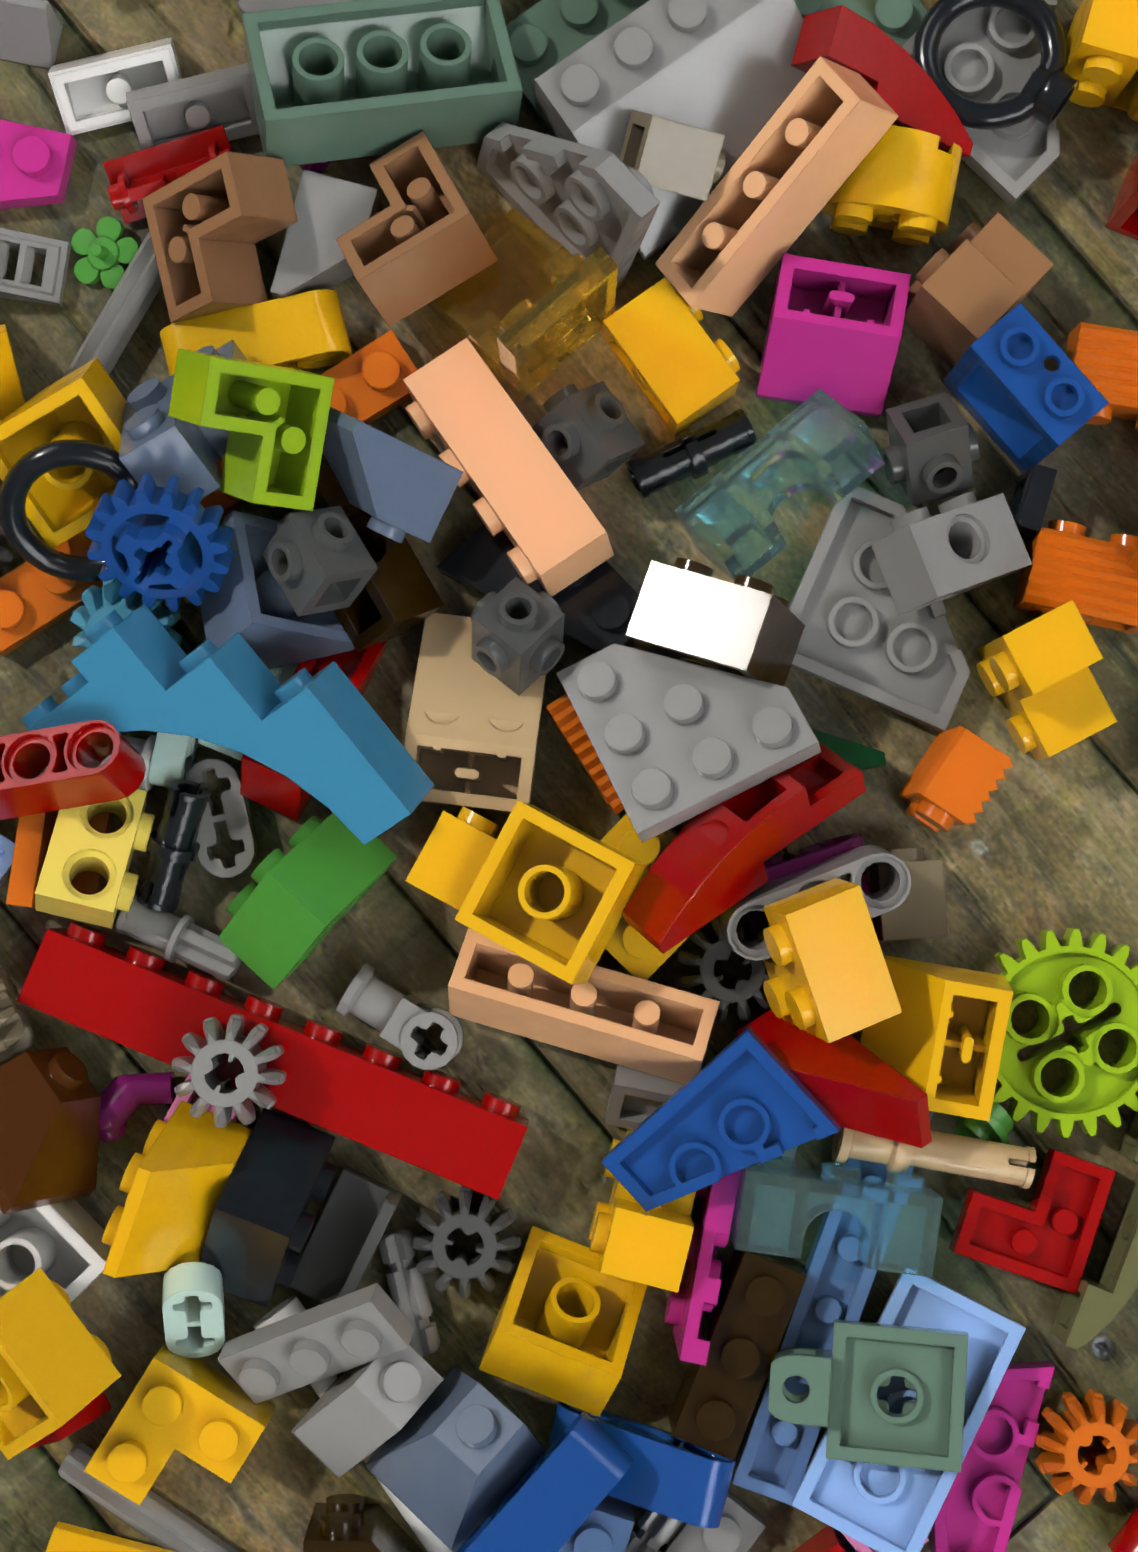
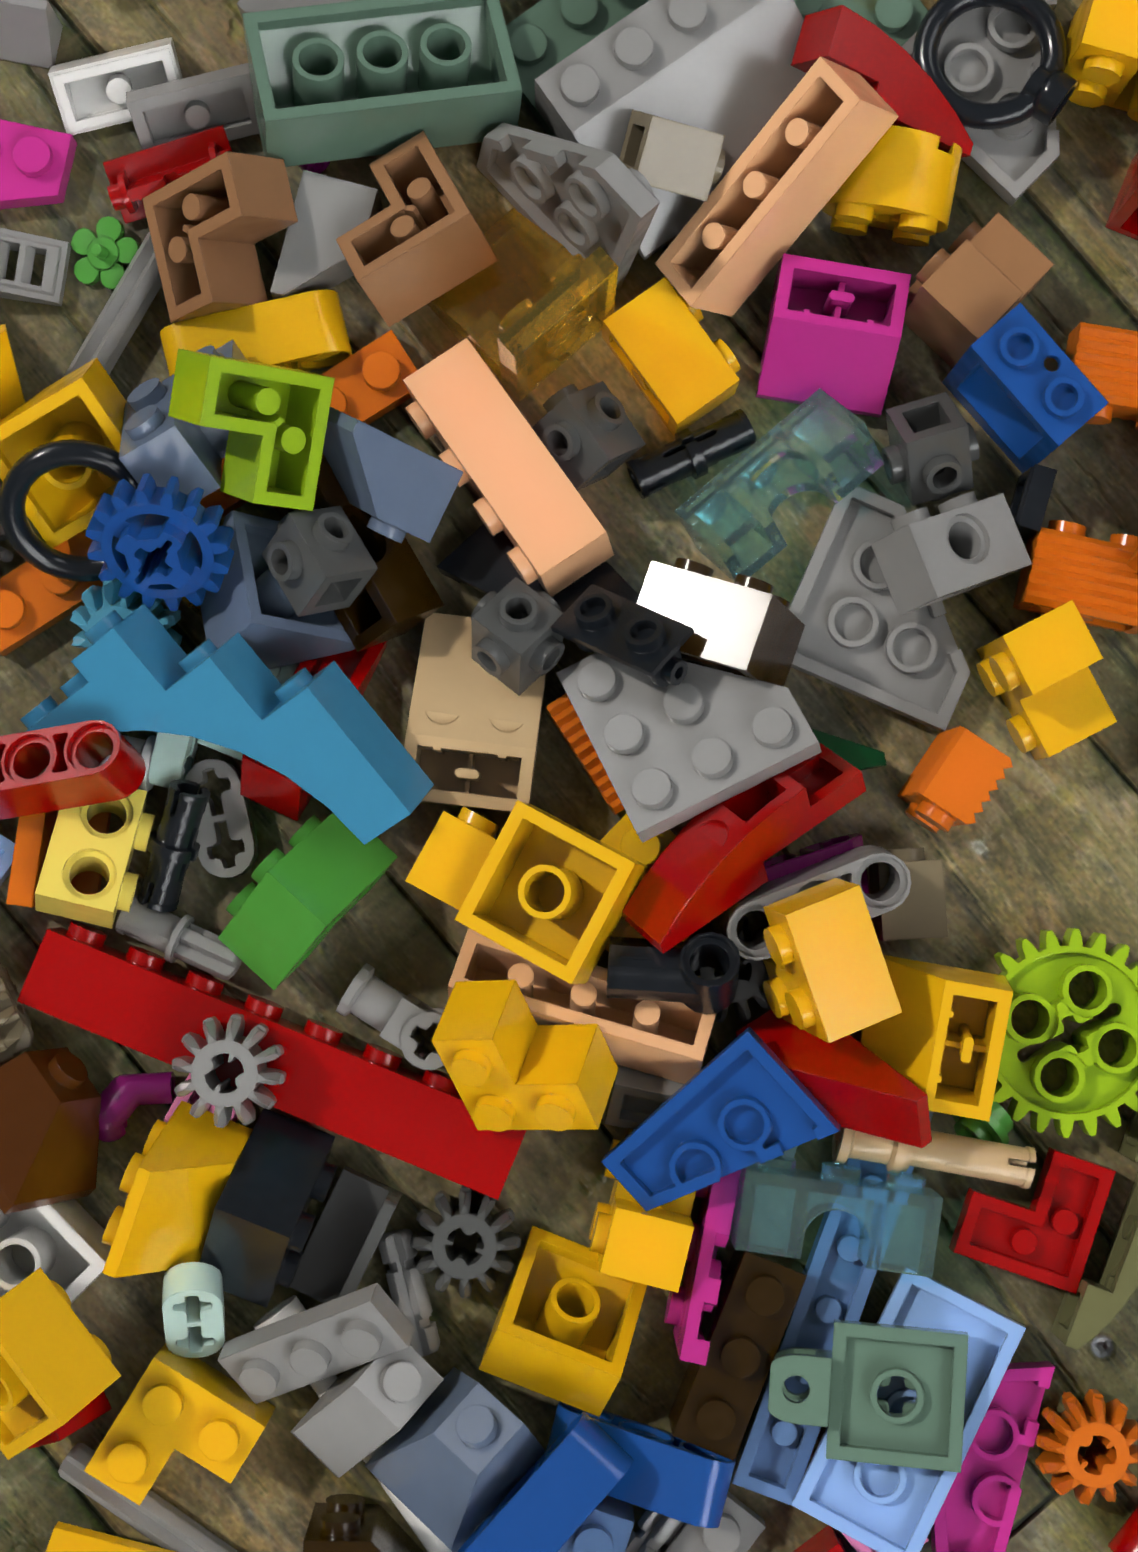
none -> yellow brick [431,979,618,1132]
none -> black hinge [551,584,694,687]
none -> black piece [607,932,741,1015]

